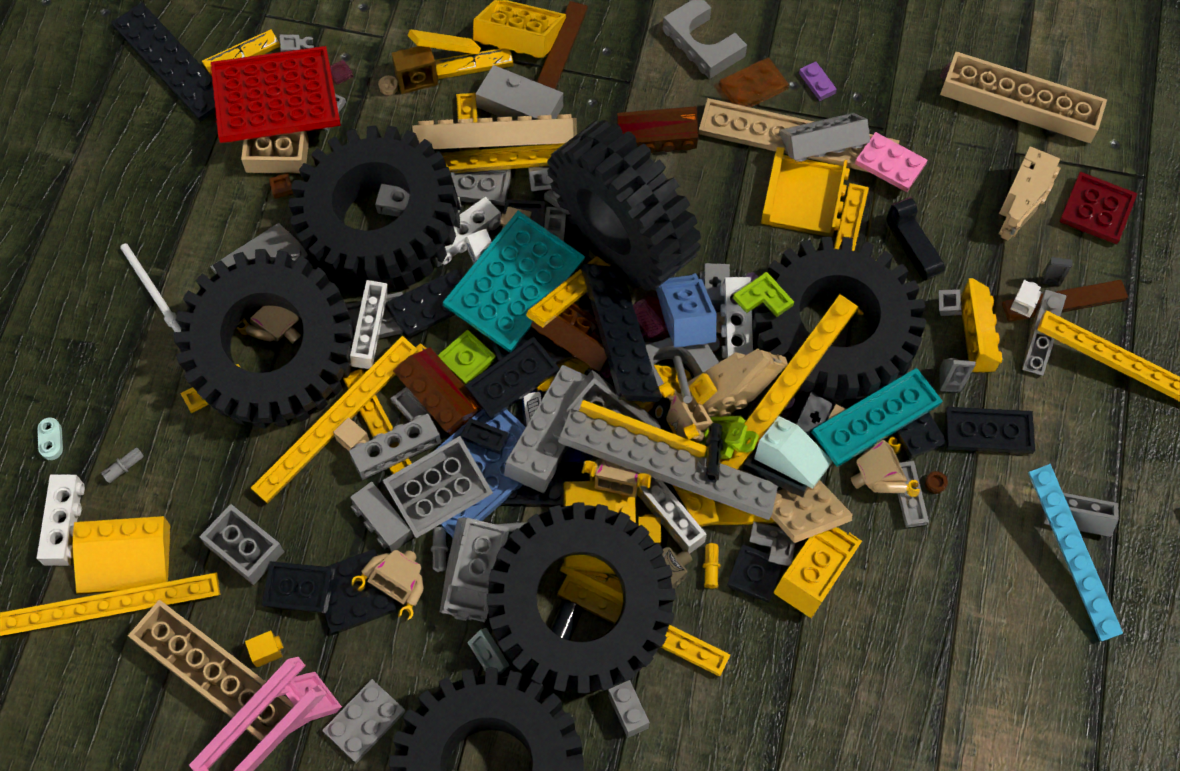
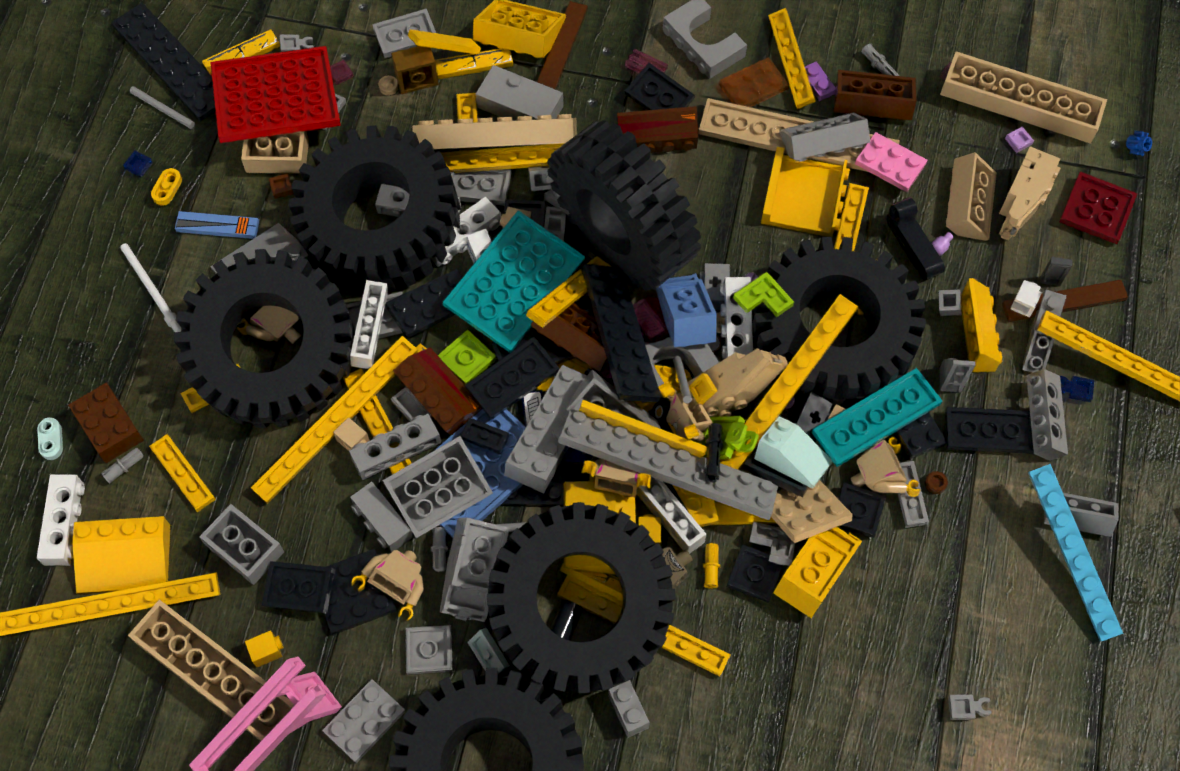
none -> reddish brown brick [68,382,144,463]
none -> clear blue plate [123,151,153,177]
none -> light grey bar [130,86,195,129]
none -> yellow tile [149,434,216,512]
none -> yellow plate [151,168,182,206]
none -> medium blue tile [175,211,259,239]
none -> light grey plate [372,9,436,58]
none -> light grey tile [406,625,453,675]
none -> clear pink tile [625,49,668,73]
none -> black plate [625,63,695,110]
none -> yellow tile [768,8,816,109]
none -> reddish brown slope [834,70,917,120]
none -> black plate [837,483,886,538]
none -> light grey pin [862,44,899,76]
none -> lavender cylinder [931,232,953,256]
none -> tan slope [946,152,997,241]
none -> light grey plate [948,695,992,720]
none -> lavender tile [1005,127,1034,153]
none -> light grey brick [1026,369,1068,461]
none -> clear blue plate [1060,376,1094,402]
none -> blue gear [1126,131,1152,156]

